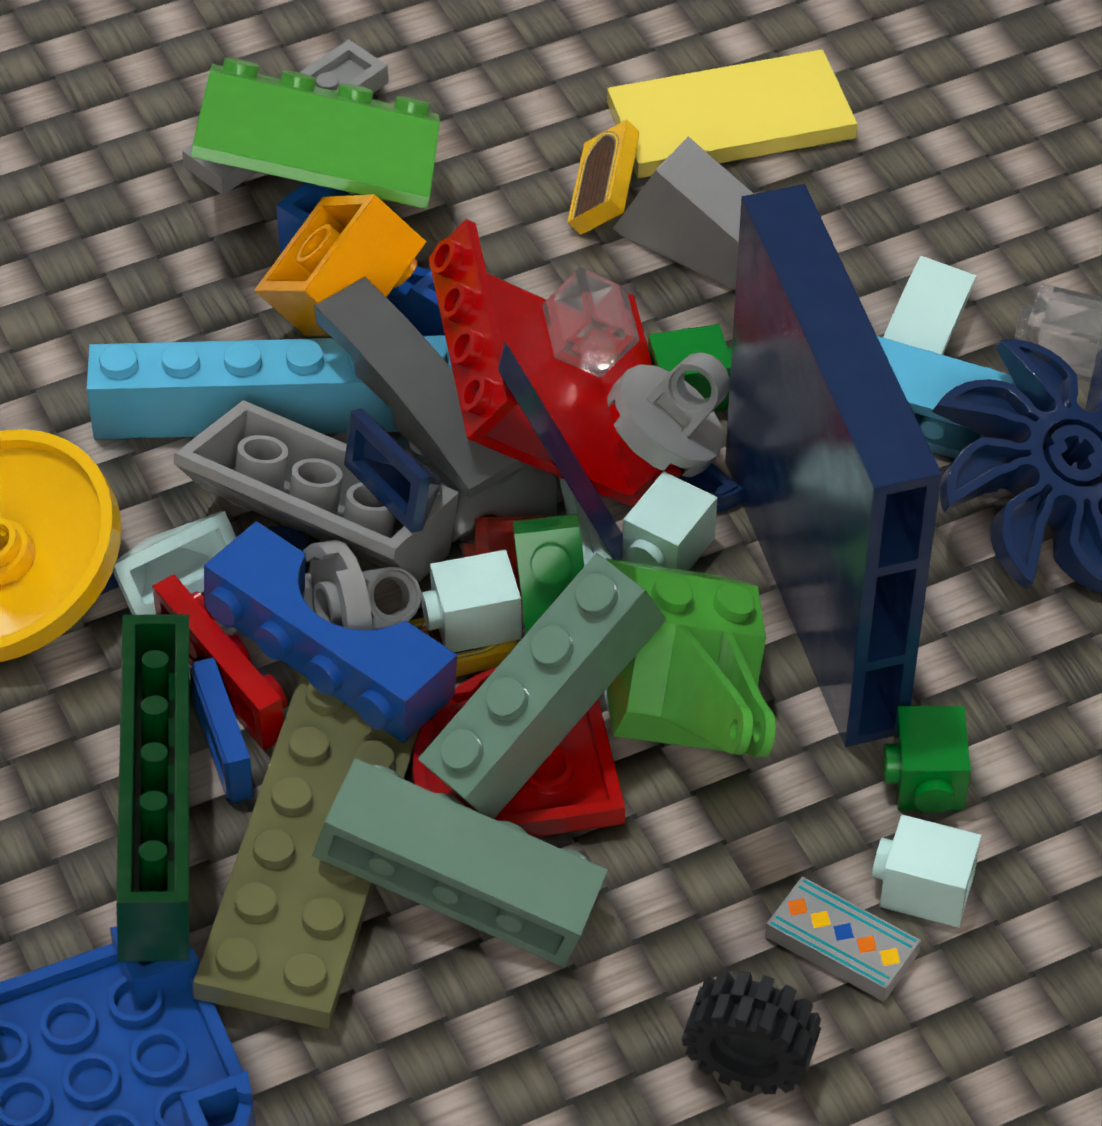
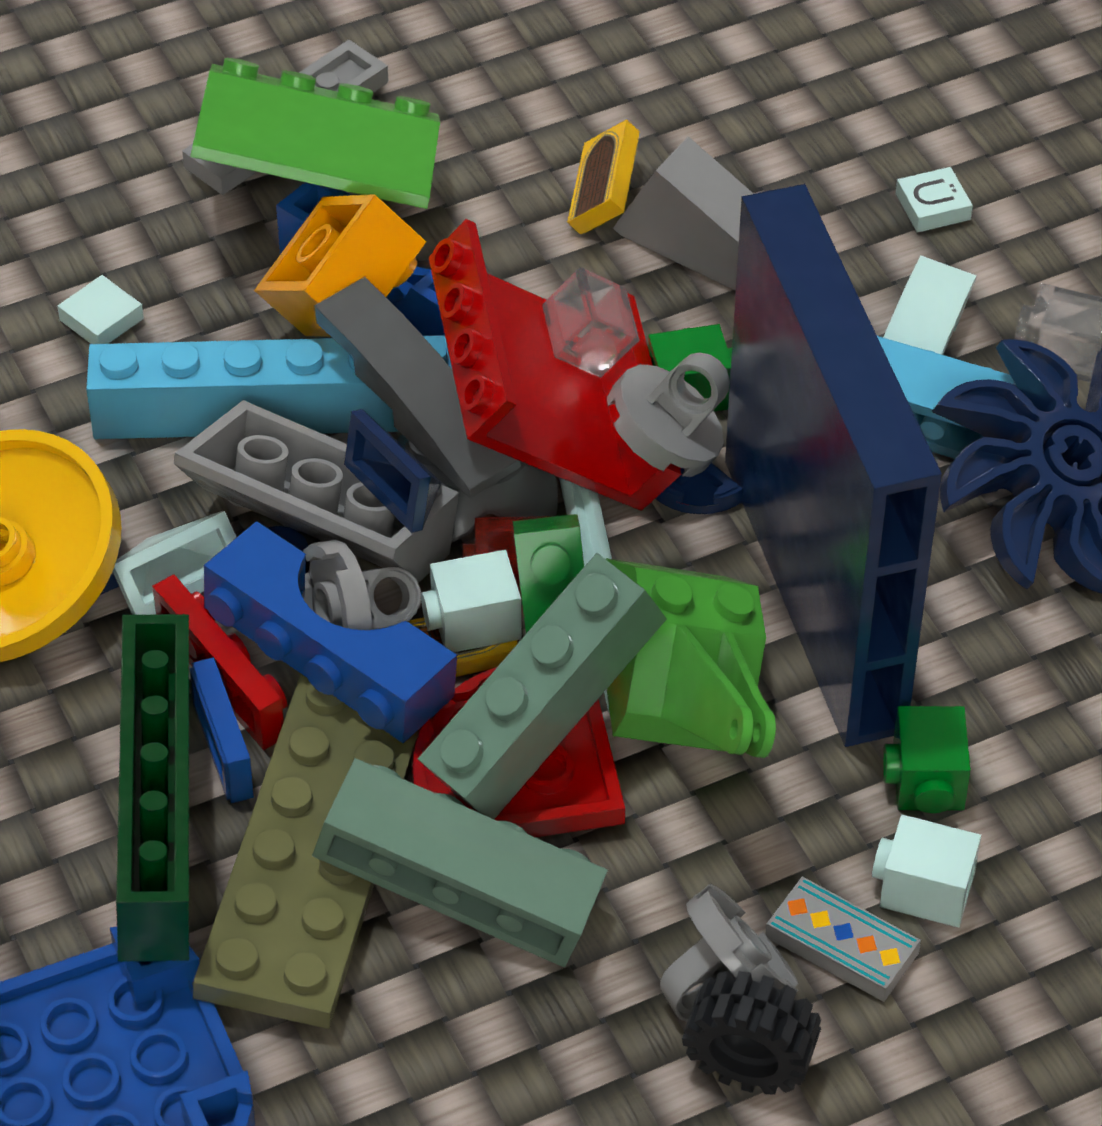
dark blue sticker [498,342,623,560] -> none
light yellow tile [607,49,858,178] -> none
light aqua brick [622,471,717,571] -> none
none -> light aqua tile [57,275,144,344]
none -> light grey tile [660,884,798,1022]
none -> light aqua tile [895,167,973,233]

